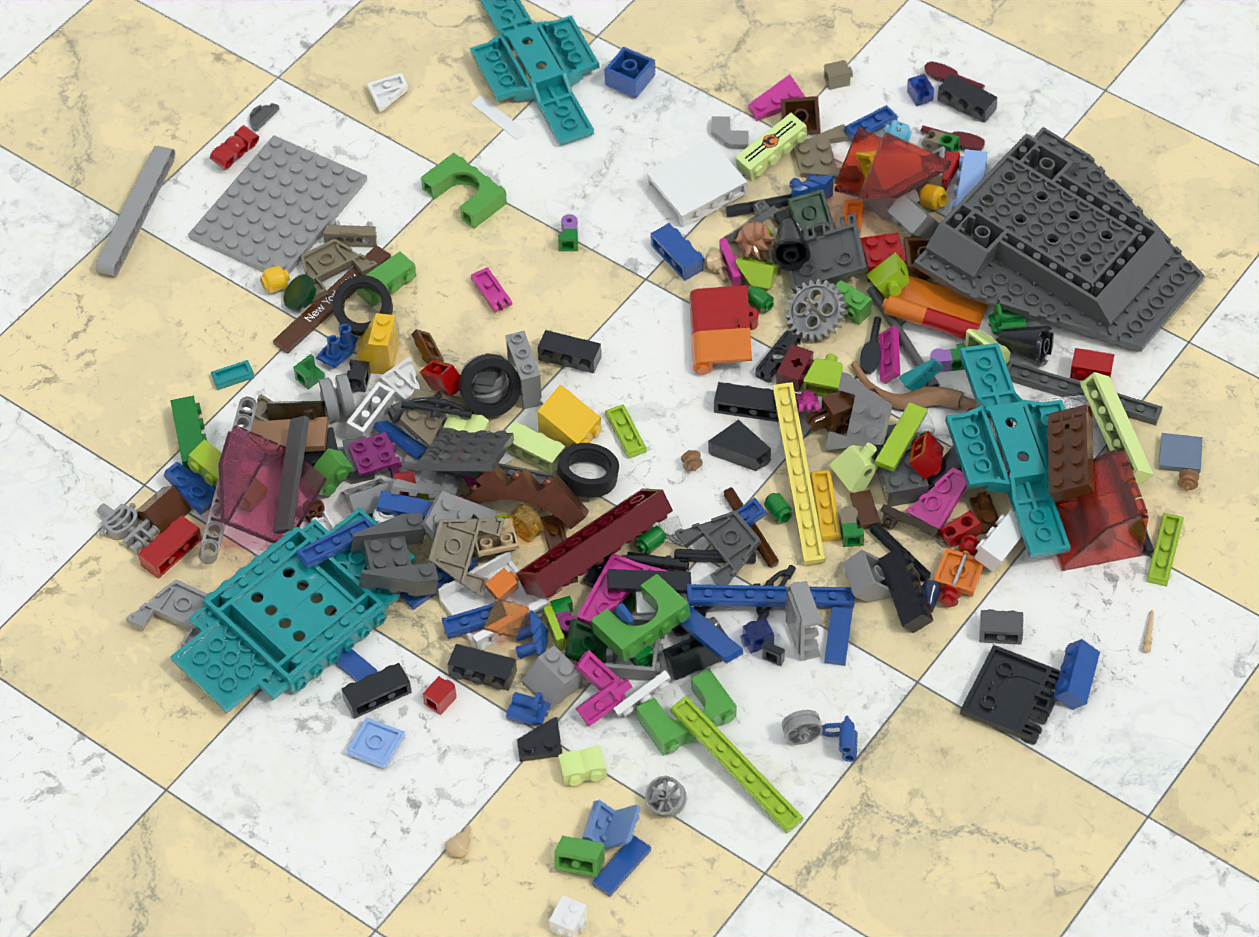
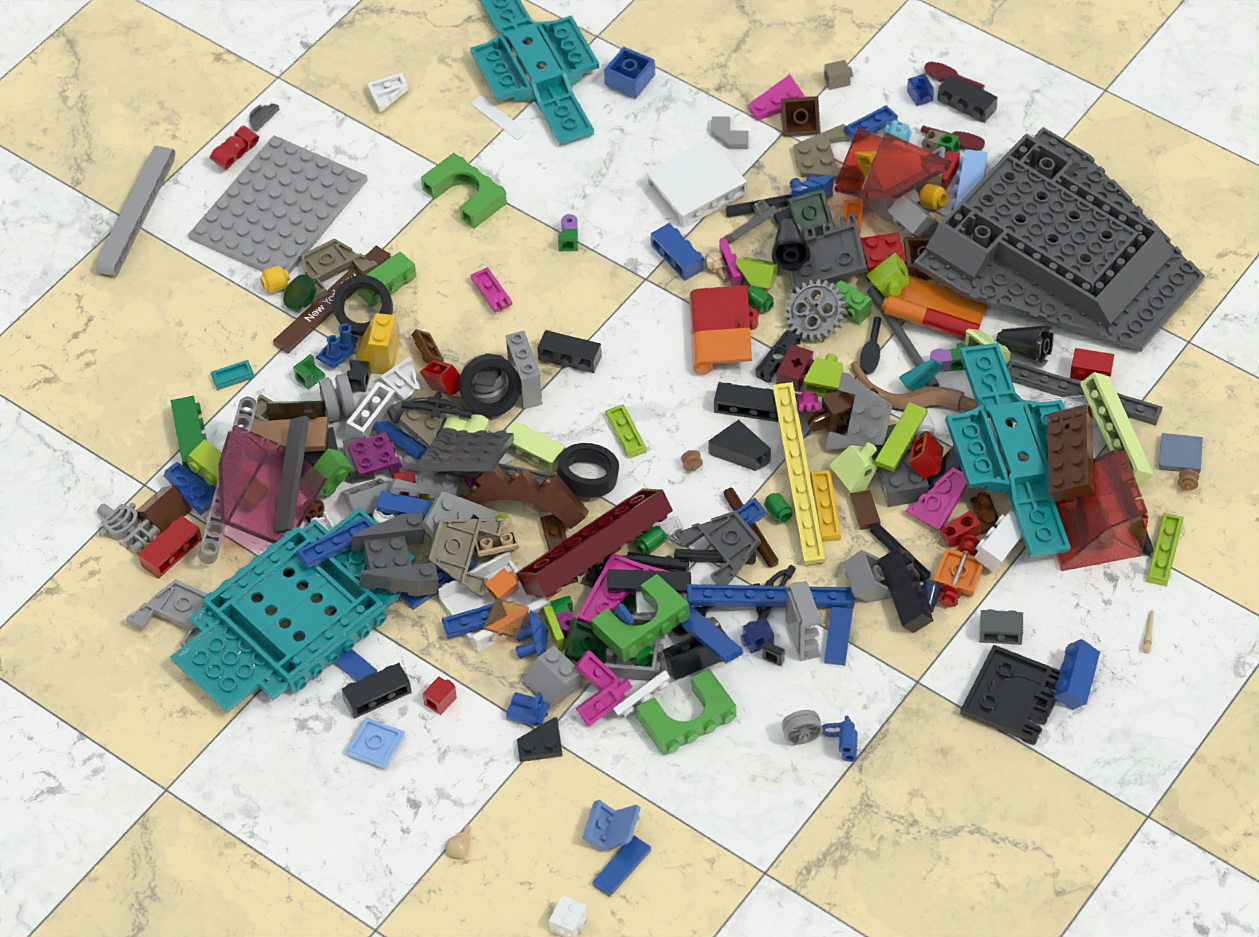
dark tan piece [323,220,377,247] -> none
black brick [447,644,517,691] -> none
clear yellow wheel [507,504,544,542] -> none
yellow slope [537,385,602,448] -> none
bright green brick [554,835,605,877] -> none
yellowish green brick [558,746,607,786] -> none
light grey wheel [645,776,687,818] -> none
lime tile [670,695,804,834] -> none
yellowish green brick [735,113,808,181] -> none
nougat hair [735,221,775,261] -> none
green leg [840,506,864,547] -> none
dark pink plate [879,325,900,384] -> none
dark brown hinge [880,504,941,539] -> none
green piece [988,303,1027,334] -> none

